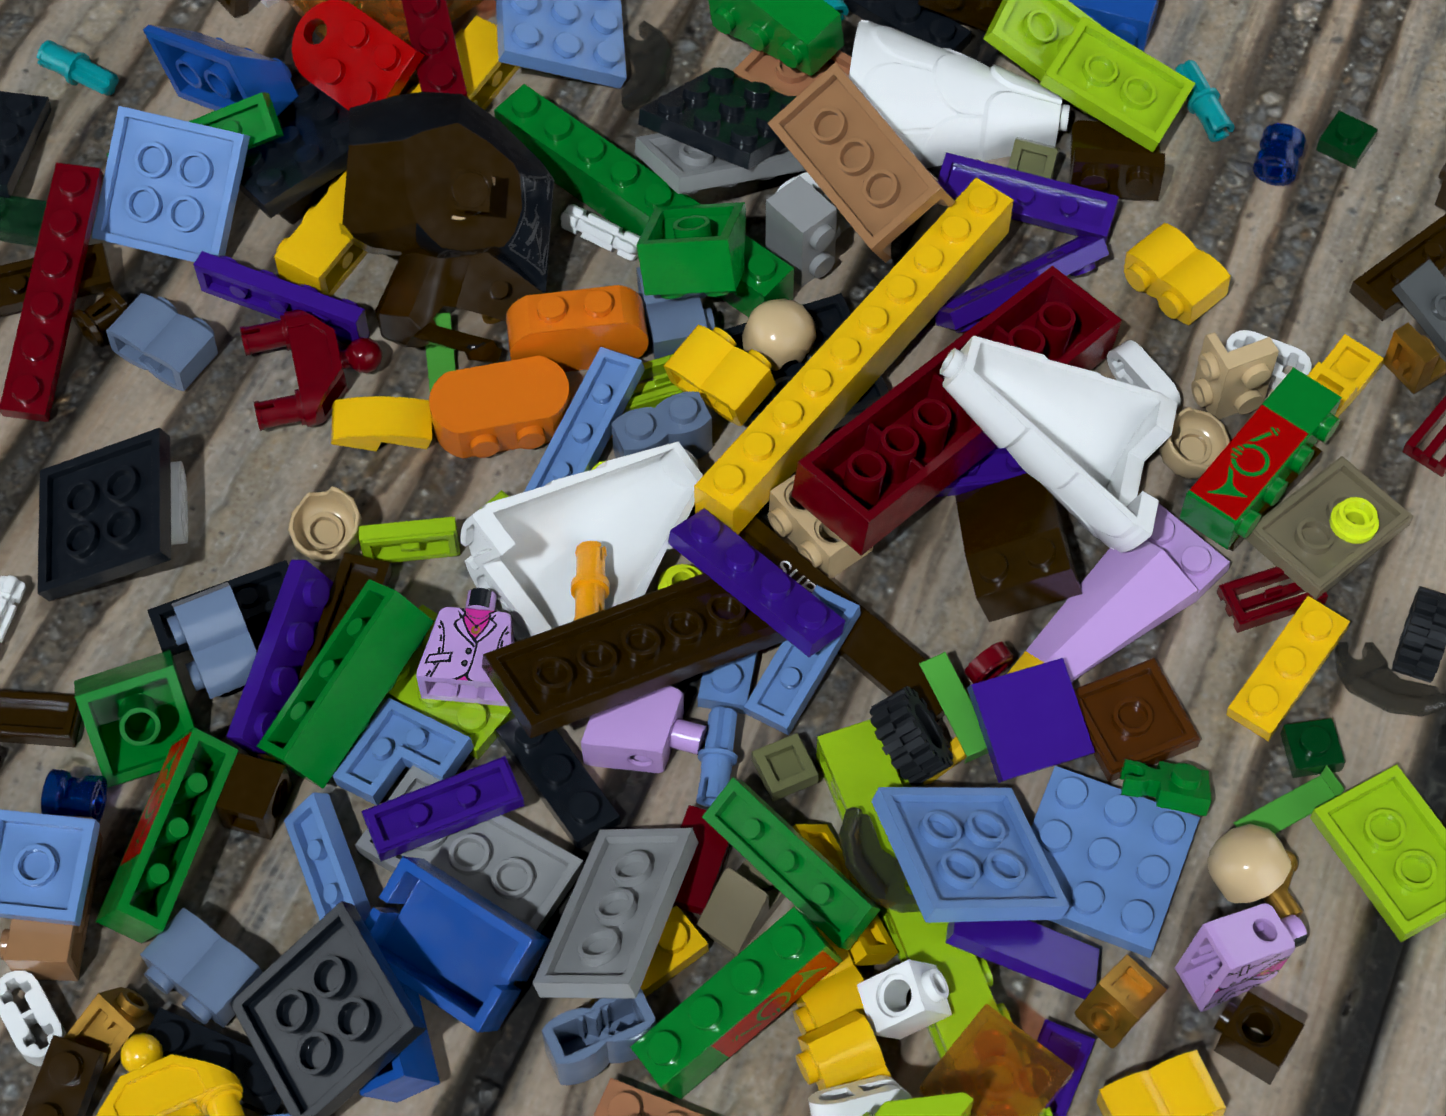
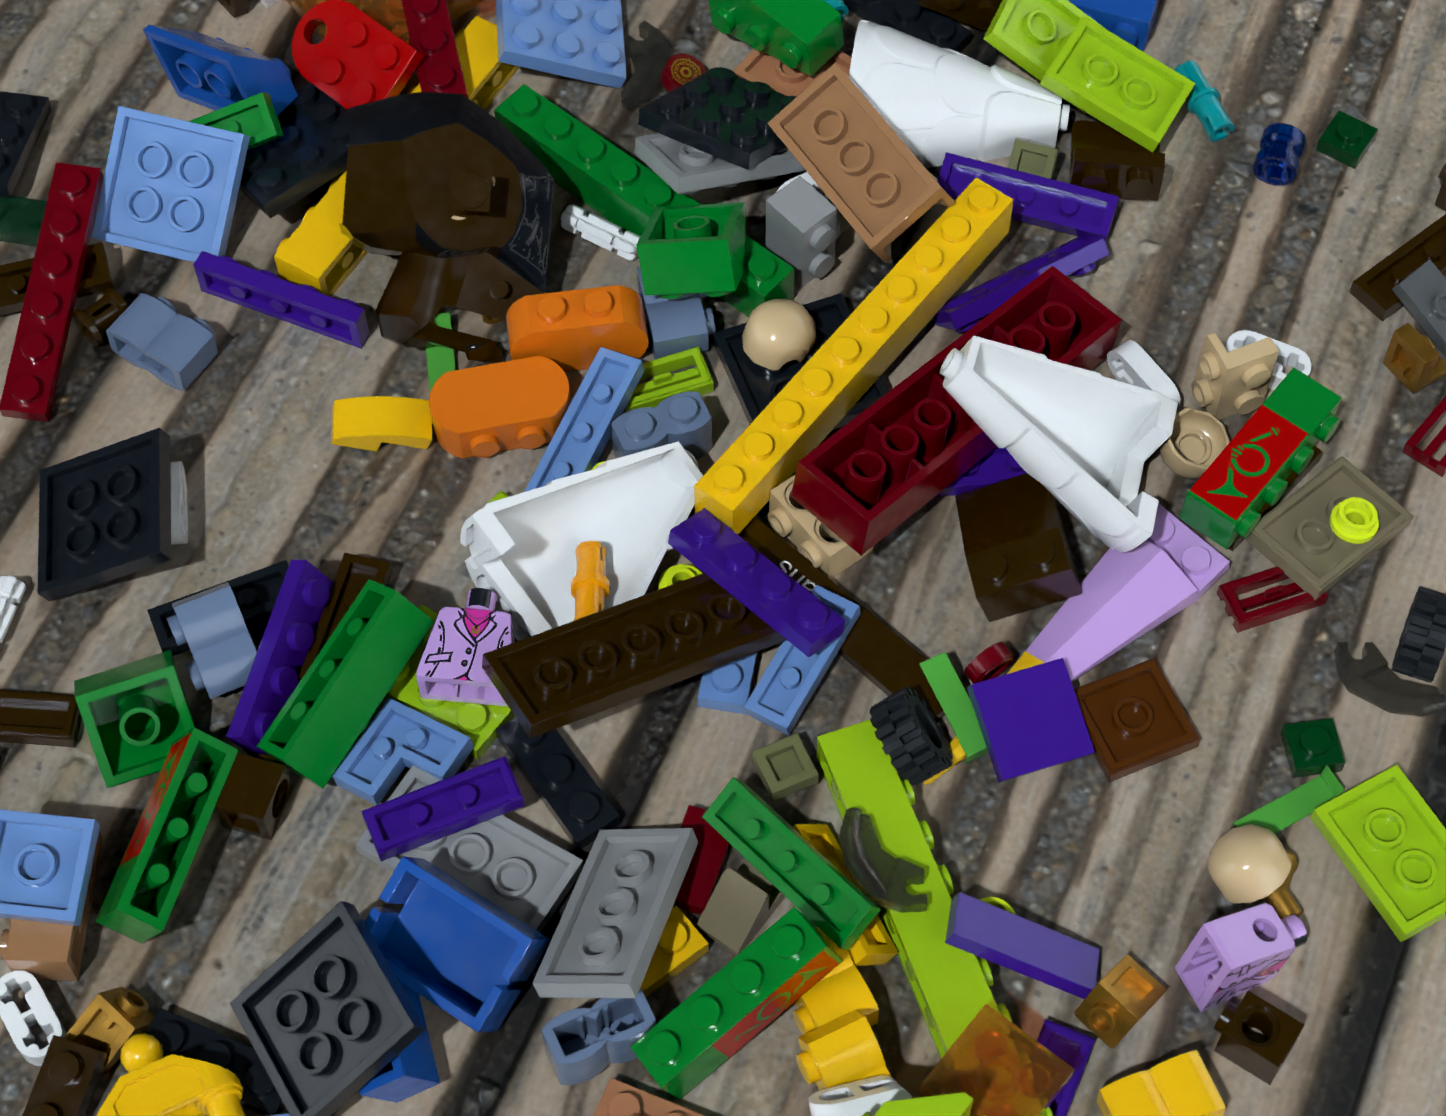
teal axle [37,40,119,96] -> none
clear blue wheel [41,769,108,823] -> none
sand blue brick [140,908,262,1028] -> none
dark red connector [240,309,382,431] -> none
medium blue plate [284,792,372,922] -> none
tan hair [288,486,363,562] -> none
lime tile [359,516,461,563] -> none
lavender torso [581,685,706,773] -> none
yellow brick [664,324,776,427] -> none
medium blue axle [696,706,738,807] -> none
white brick [857,959,952,1039] -> none
medium blue plate [871,787,1070,923] -> none
medium blue plate [1031,766,1200,958] -> none
green plate [1120,759,1212,816] -> none
yellow brick [1123,223,1231,325] -> none
yellow plate [1226,596,1350,742] -> none
yellow slope [1307,334,1384,417] -> none
none -> dark red tile [661,53,706,92]

